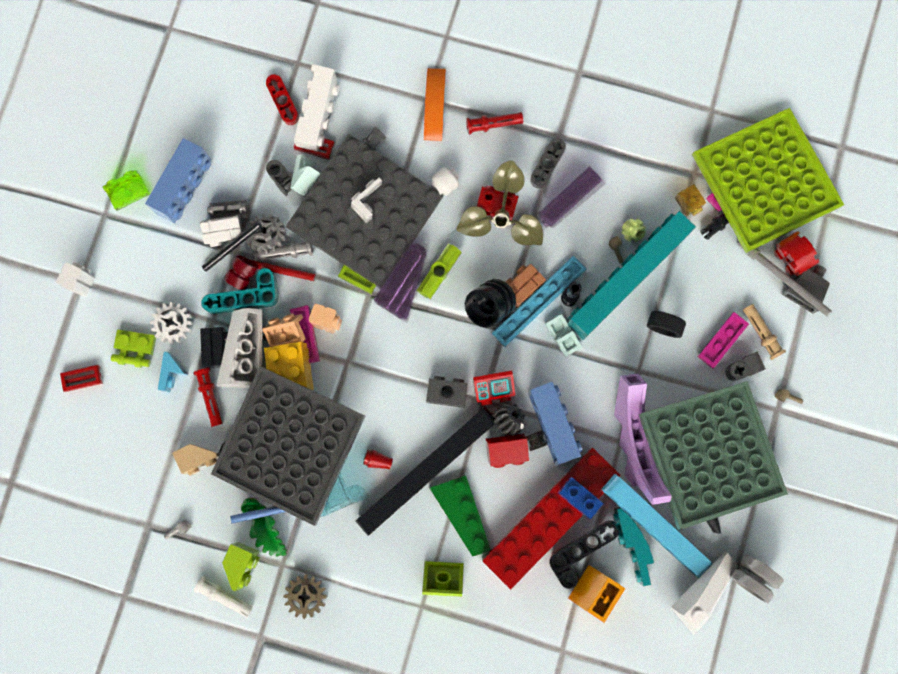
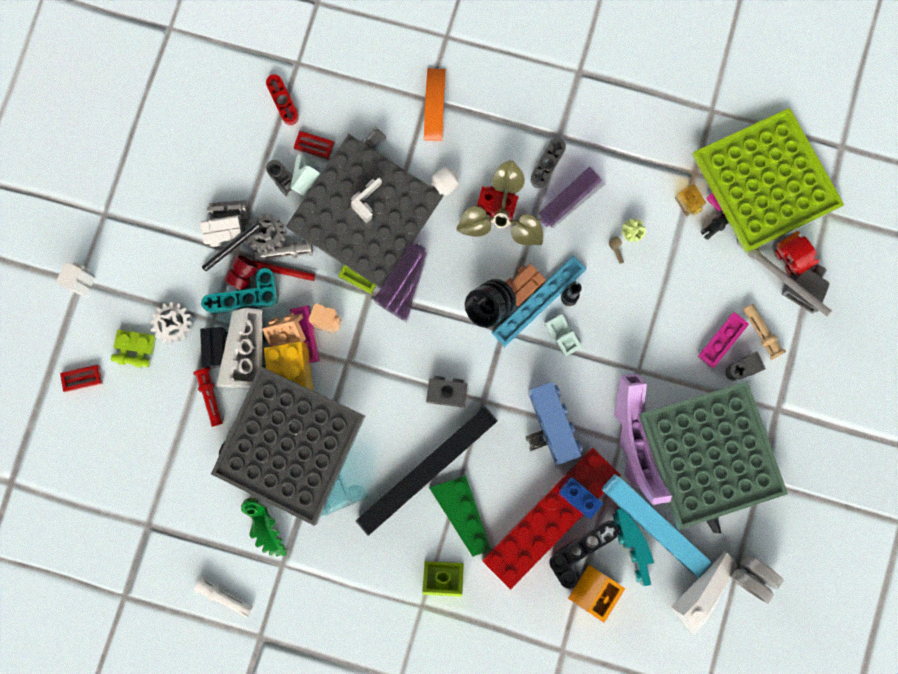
clear neon green bracket [102,170,150,211] -> none
medium blue brick [145,138,211,224] -> none
medium azure slope [158,352,188,392] -> none
light grey hand [164,520,192,540] -> none
tan slope [172,444,219,476] -> none
lime slope [222,542,260,592] -> none
medium blue bar [230,506,285,524] -> none
dark tan gear [283,574,327,619] -> none
white wedge [294,64,340,152] -> none
red cone [363,449,393,470] -> none
lime piece [417,243,462,300] -> none
red pin [466,112,523,135] -> none
slope [473,370,515,406] -> none
brick [485,433,529,468] -> none
dark grey gear [493,402,527,436] -> none
teal brick [568,211,696,340] -> none
black tyre [646,311,686,338] -> none
dark tan hand [775,389,803,404] -> none

